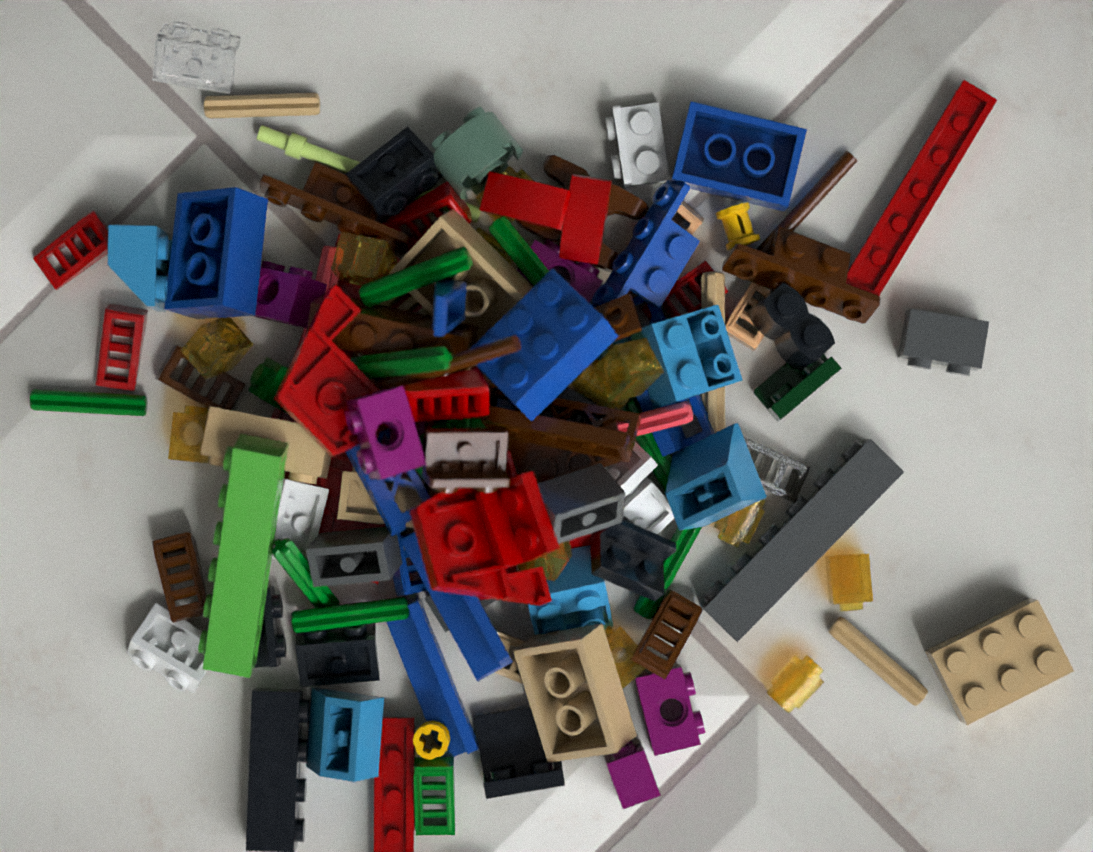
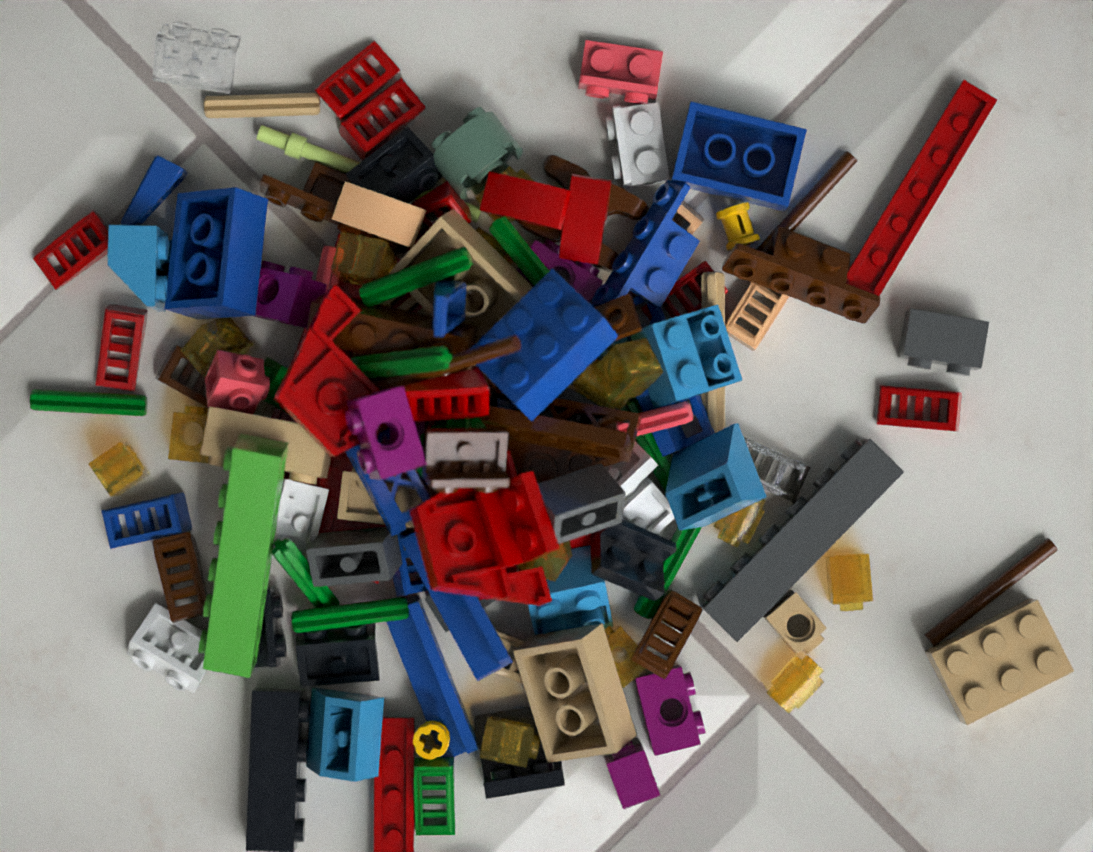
black brick [748,283,835,370] -> none
dark green bracket [753,354,842,422] -> none
tan axle [829,617,928,706] -> none
none -> clear yellow brick [88,441,150,497]
none -> blue slope [101,492,192,549]
none -> blue slope [120,155,188,226]
none -> coral brick [205,350,270,415]
none -> red slope [314,41,401,122]
none -> light nougat slope [332,182,426,248]
none -> red slope [339,78,426,161]
none -> clear yellow brick [479,715,540,767]
none -> coral bracket [578,40,663,105]
none -> tan brick [763,591,827,654]
none -> red slope [877,385,962,432]
none -> reddish brown bar [924,538,1058,647]

